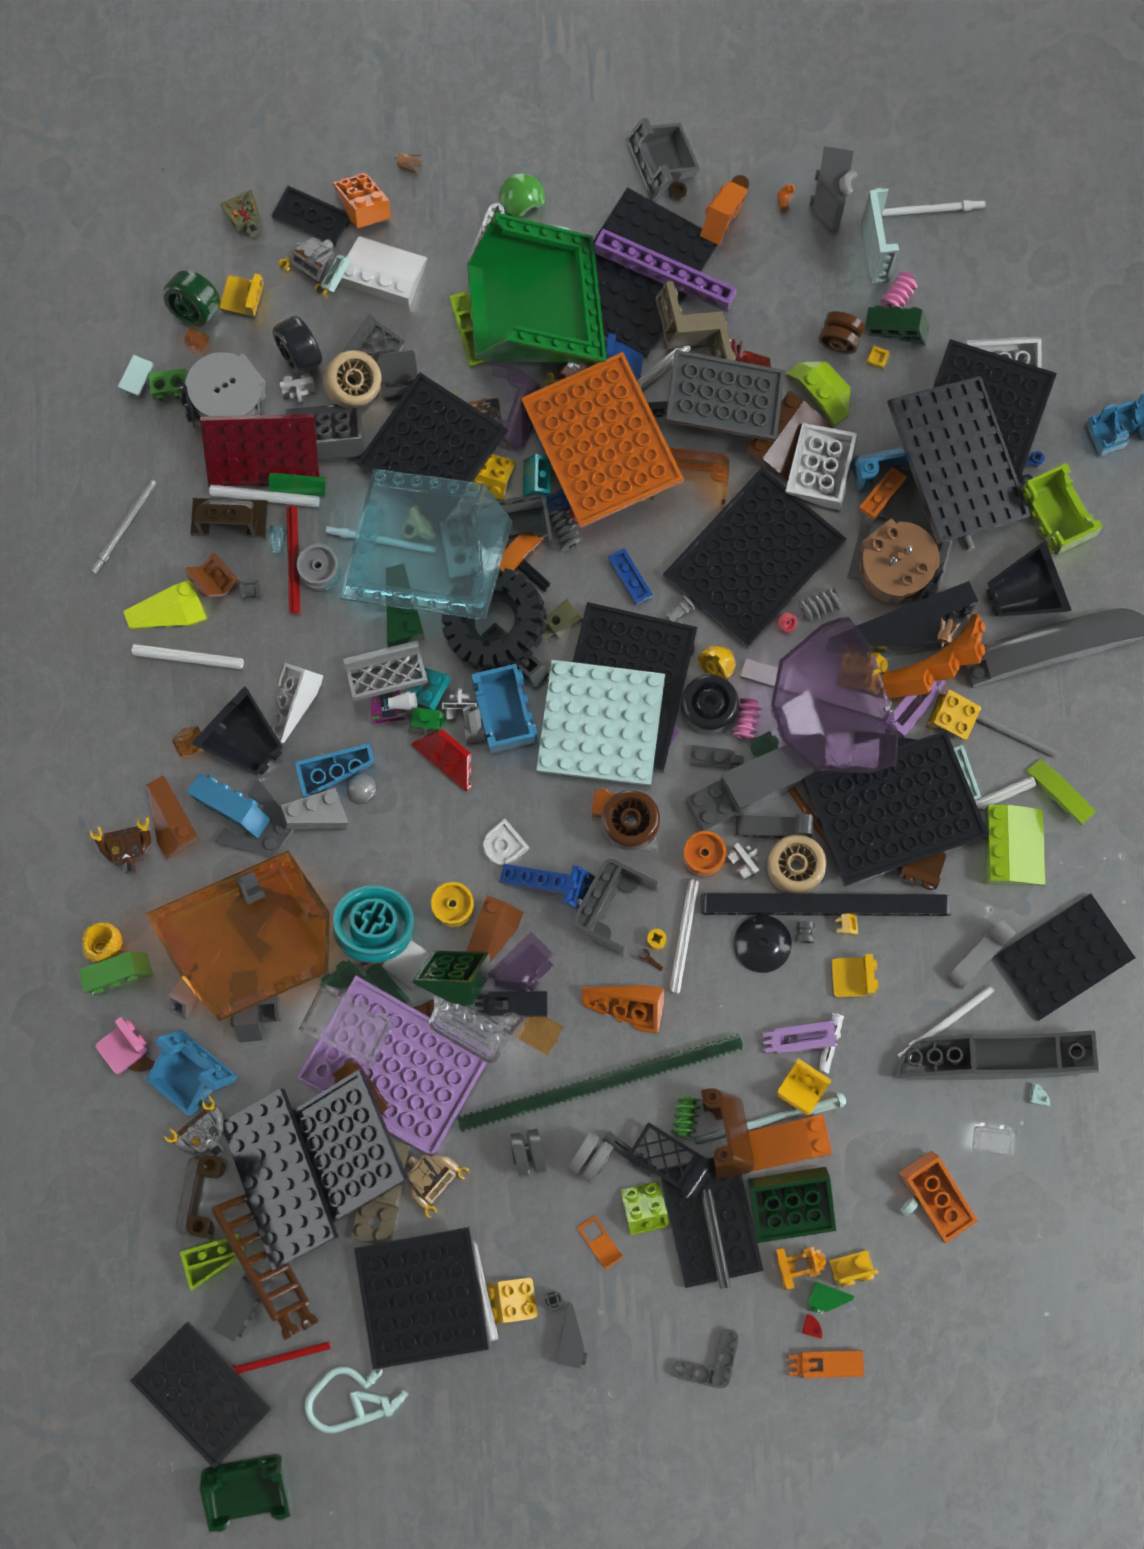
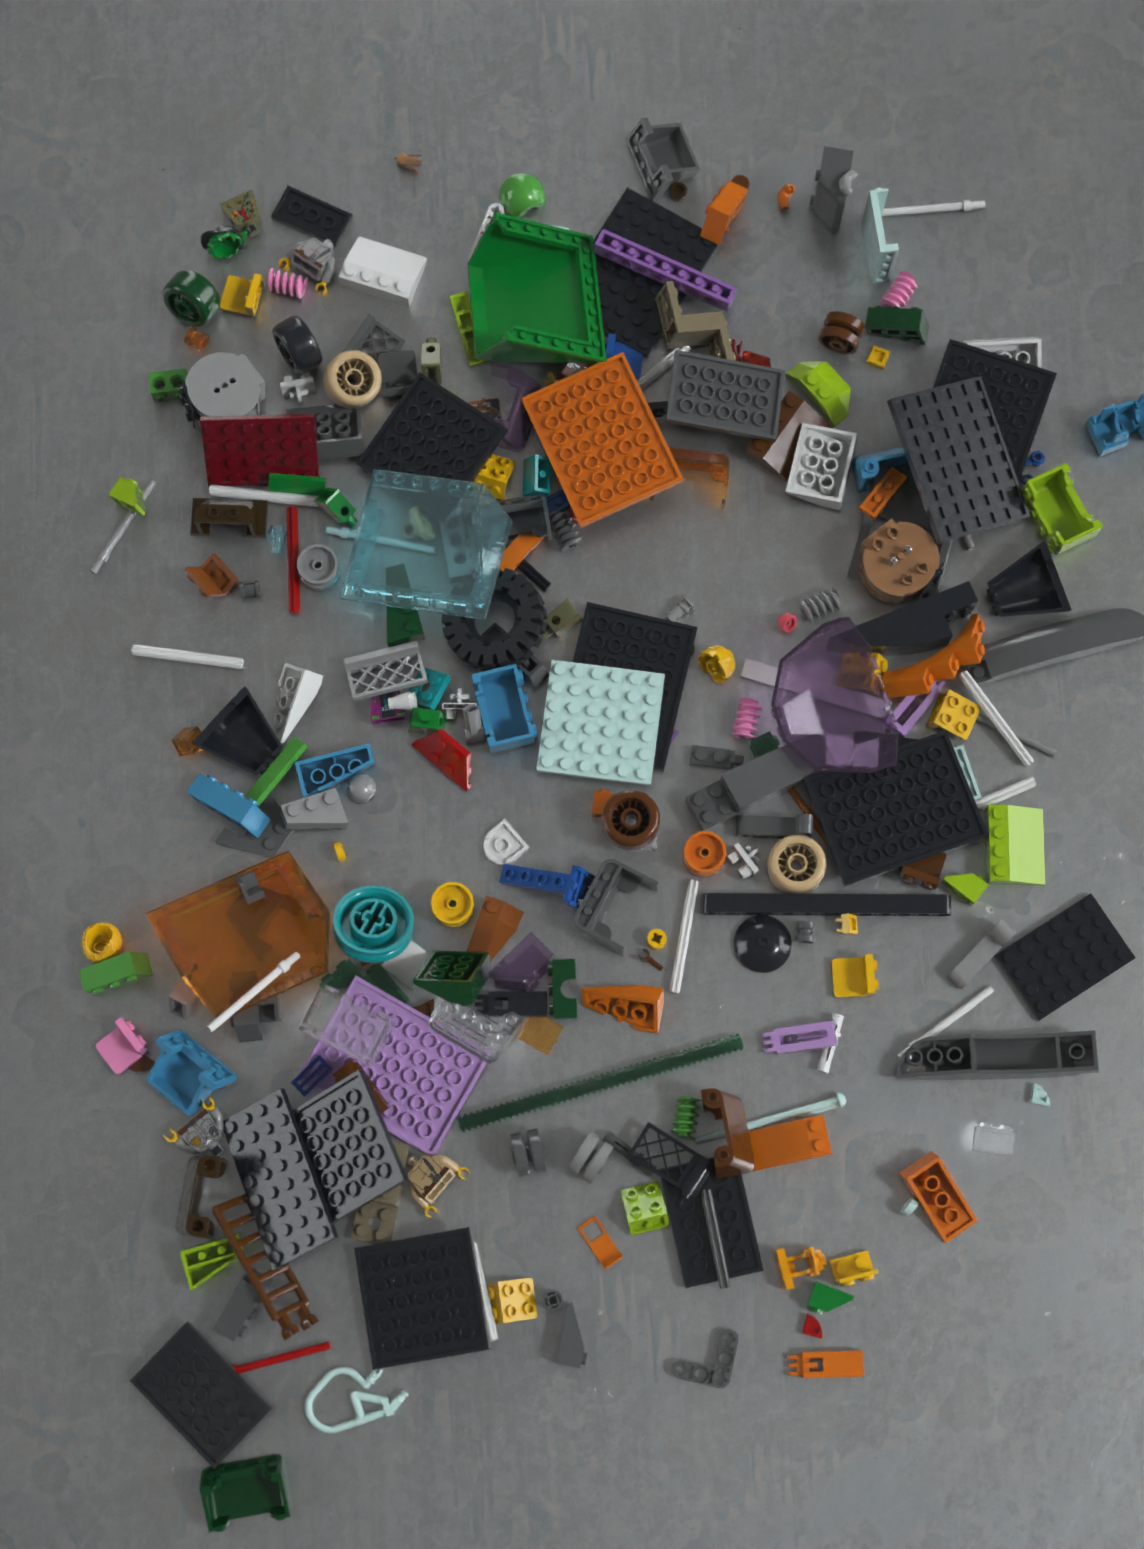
reddish brown torso [90,817,151,874] -> none
light aqua panel [118,355,153,396] -> none
neon yellow wedge [123,580,207,629] -> none
dark orange wedge [147,775,201,859] -> none
light aqua tile [321,254,351,292] -> none
orange slope [333,173,390,229] -> none
blue plate [608,548,653,605] -> none
black plate [663,467,847,648] -> none
black wheel [681,674,739,734] -> none
dark green slope [748,1167,836,1243] -> none
yellow bracket [776,1058,832,1115] -> none
medium nougat piece [936,617,960,647] -> none
lime slope [1026,759,1096,825] -> none
none -> lime slope [108,477,145,516]
none -> green hair [200,225,247,260]
none -> white bar [207,952,301,1032]
none -> bright green tile [245,736,308,806]
none -> bright pink piece [267,268,308,299]
none -> clear blue tile [291,1055,333,1097]
none -> green torso [314,488,358,528]
none -> yellow tile [333,841,347,863]
none -> olive torso [421,337,442,384]
none -> dark green arch [548,959,577,1020]
none -> lime slope [941,873,988,906]
none -> white axle [958,670,1034,766]

